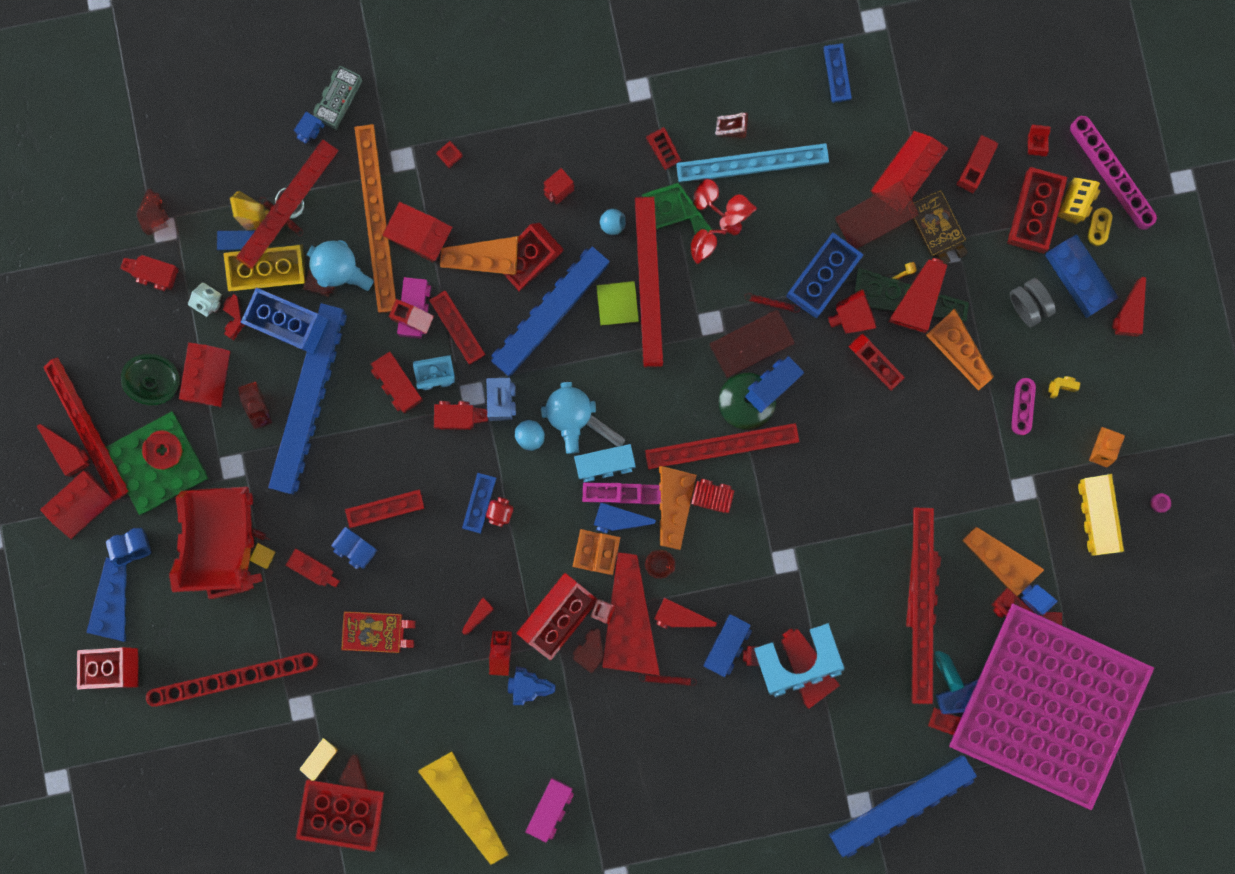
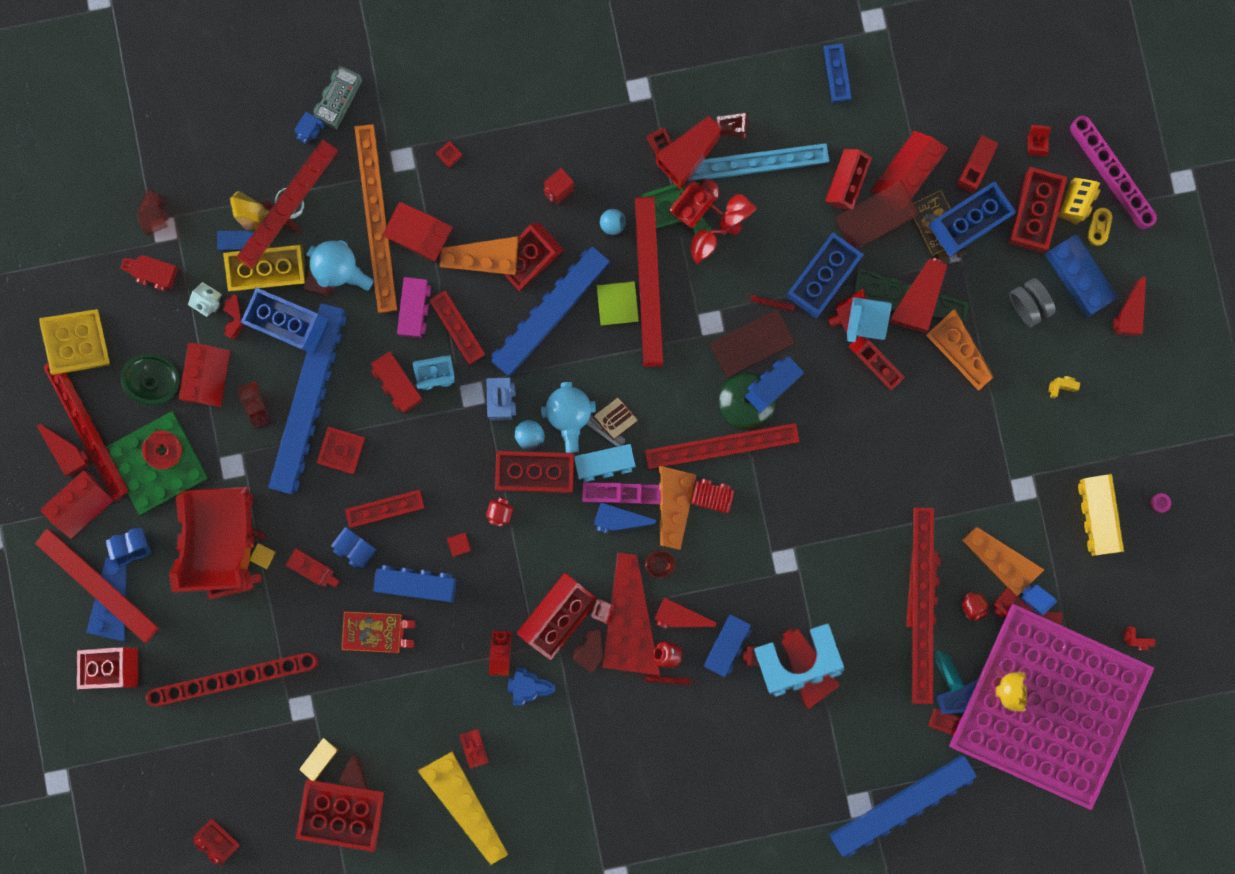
slope [389,299,434,334] -> none
red hinge [434,401,488,430] -> none
blue plate [462,473,496,534] -> none
red slope [462,597,494,635] -> none
dark pink brick [525,778,574,842] -> none
orange slope [573,529,621,575] -> none
yellow hand [892,262,917,280] -> none
dark pink plate [1011,378,1036,435] -> none
orange torso [1089,427,1125,468] -> none
none -> red tile [35,529,159,643]
none -> yellow plate [39,309,110,375]
none -> red bracket [193,818,240,866]
none -> red plate [317,427,365,475]
none -> blue brick [373,565,457,602]
none -> red tile [447,533,471,557]
none -> red hips [460,729,489,769]
none -> red brick [495,451,574,494]
none -> piece [593,397,639,441]
none -> red head [653,642,682,668]
none -> red slope [656,116,721,190]
none -> red bracket [670,181,716,228]
none -> red brick [825,149,872,210]
none -> medium azure bracket [847,297,892,342]
none -> blue brick [928,181,1016,257]
none -> red head [961,592,990,622]
none -> yellow cylinder [996,672,1027,712]
none -> red bracket [1124,627,1155,650]

